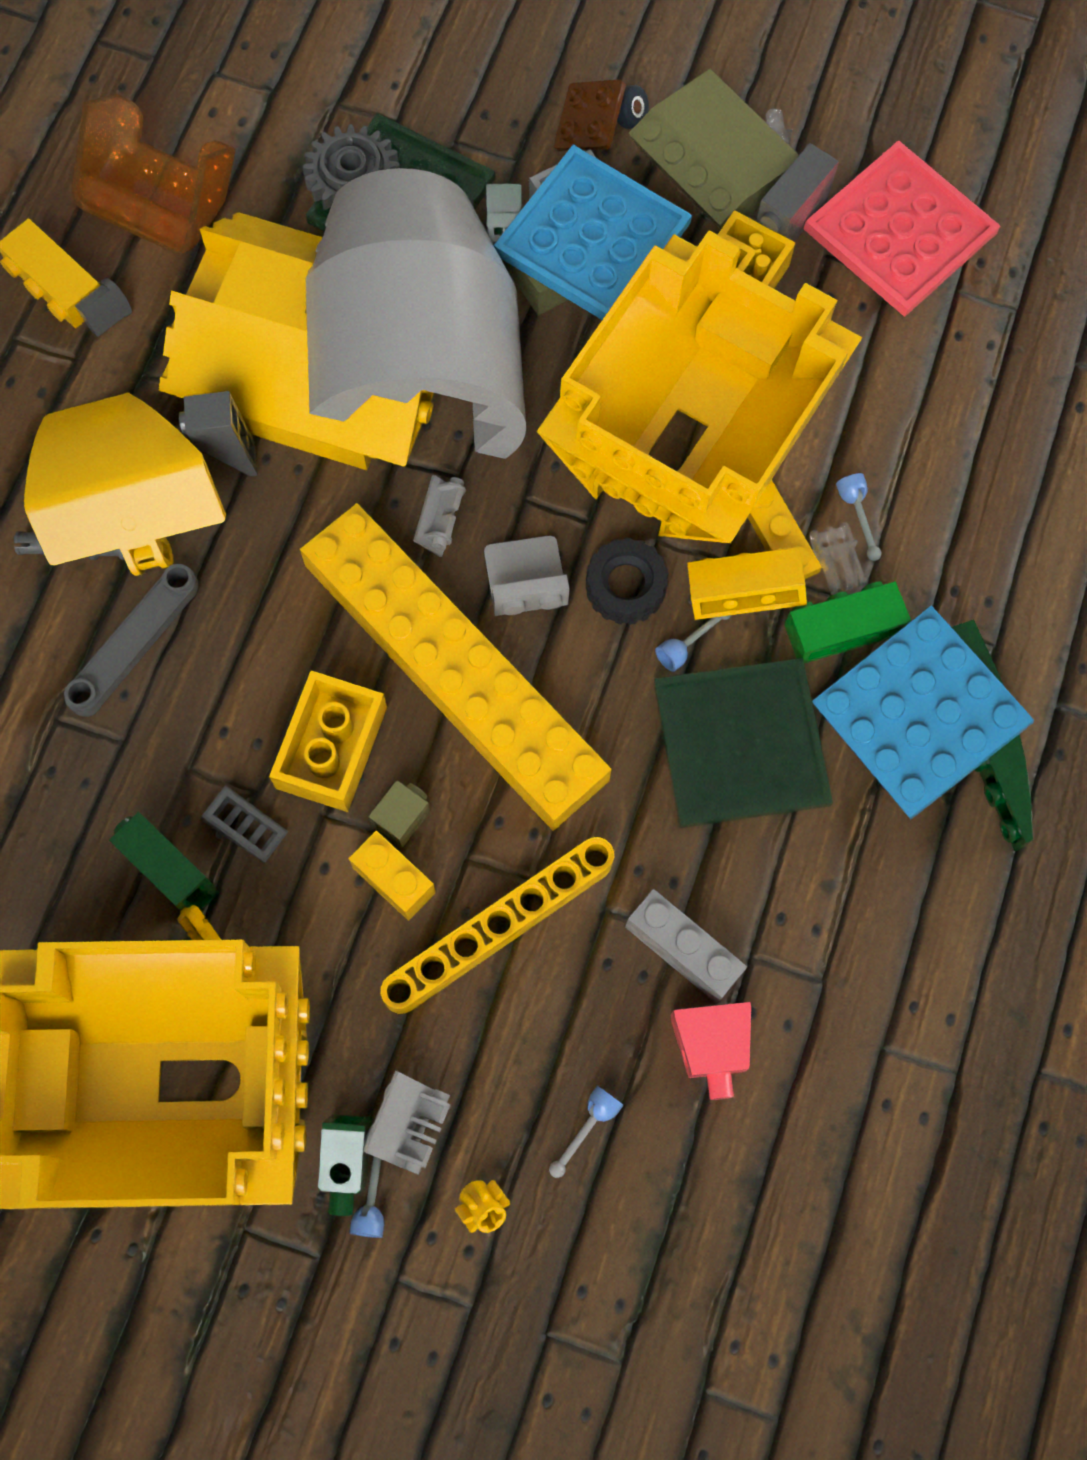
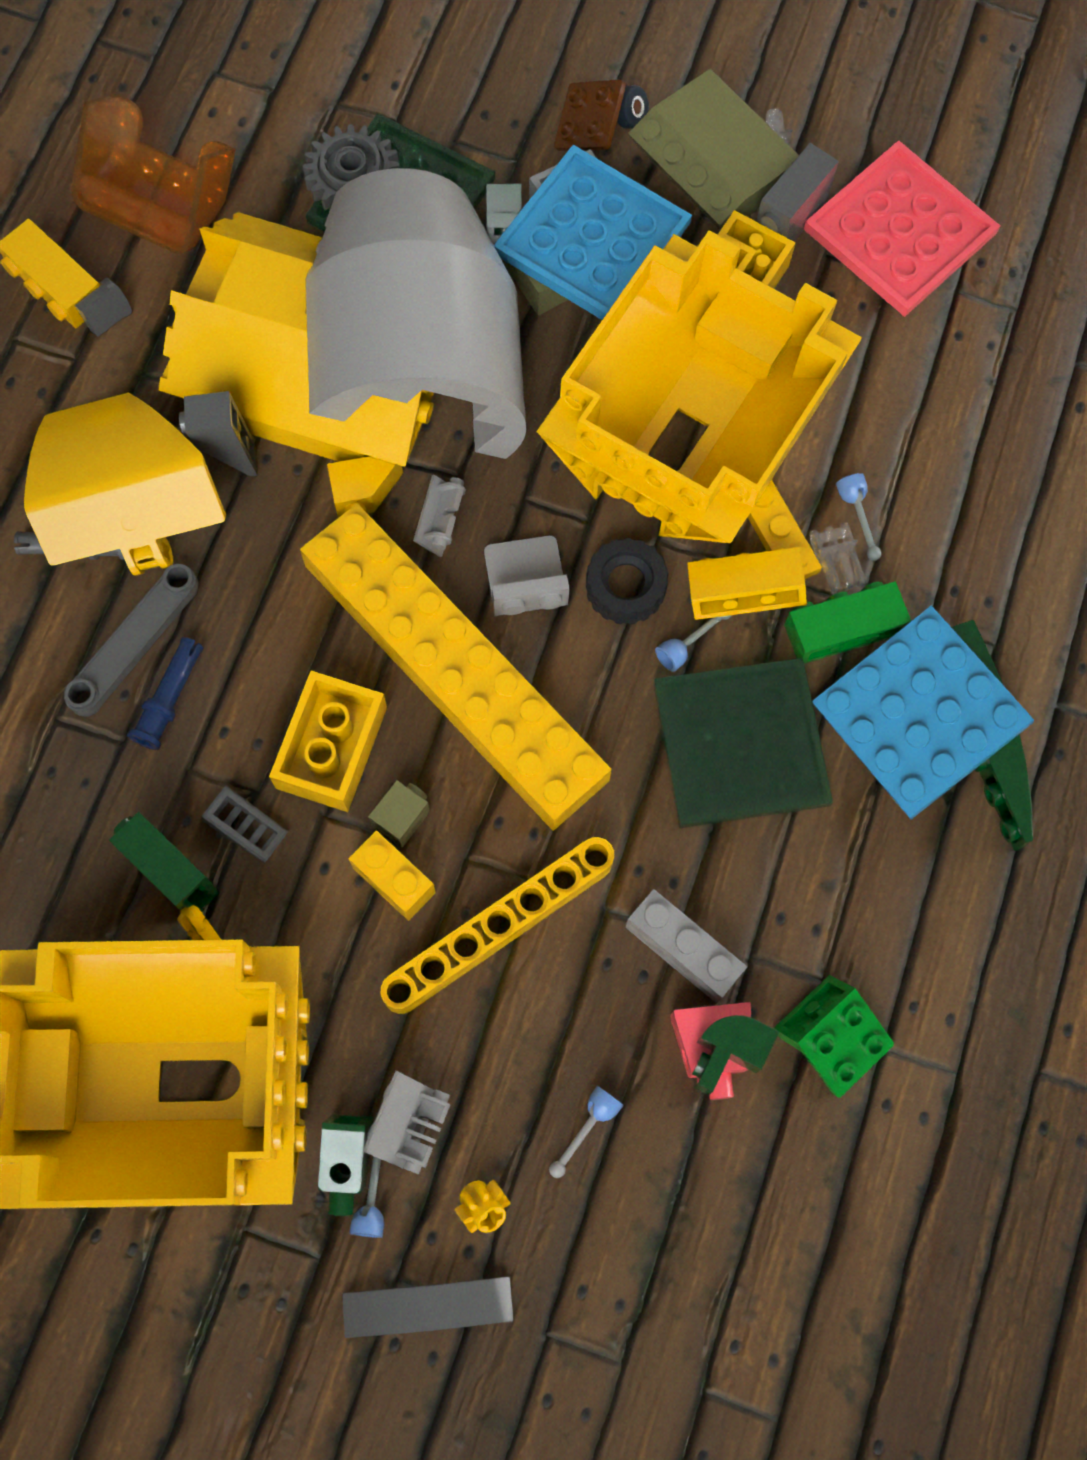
none -> dark blue pin [127,637,204,750]
none -> yellow slope [327,456,403,518]
none -> dark grey slope [342,1277,513,1338]
none -> dark green brick [692,1015,779,1095]
none -> green bracket [773,975,894,1098]

